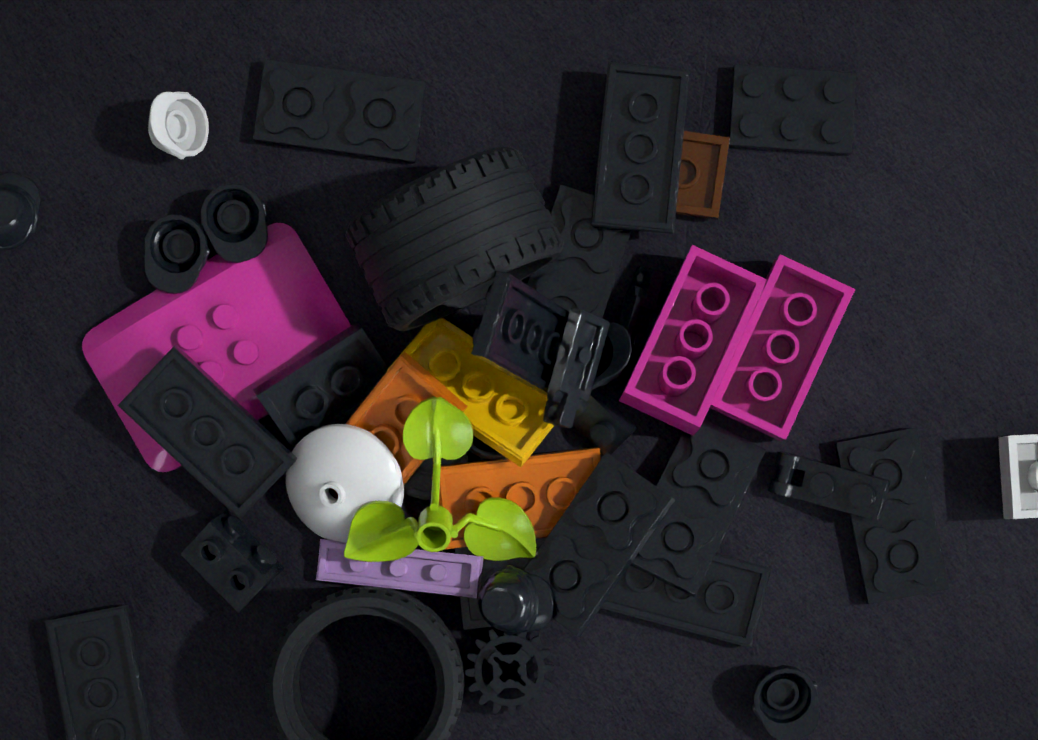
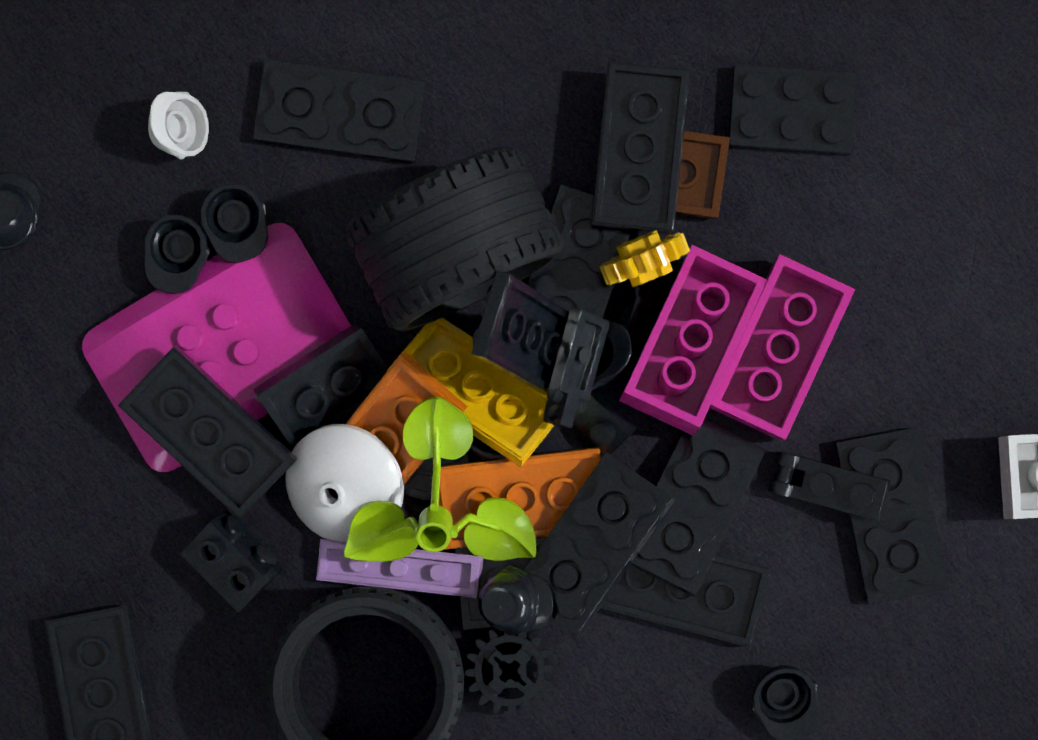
none -> yellow gear [599,230,690,287]

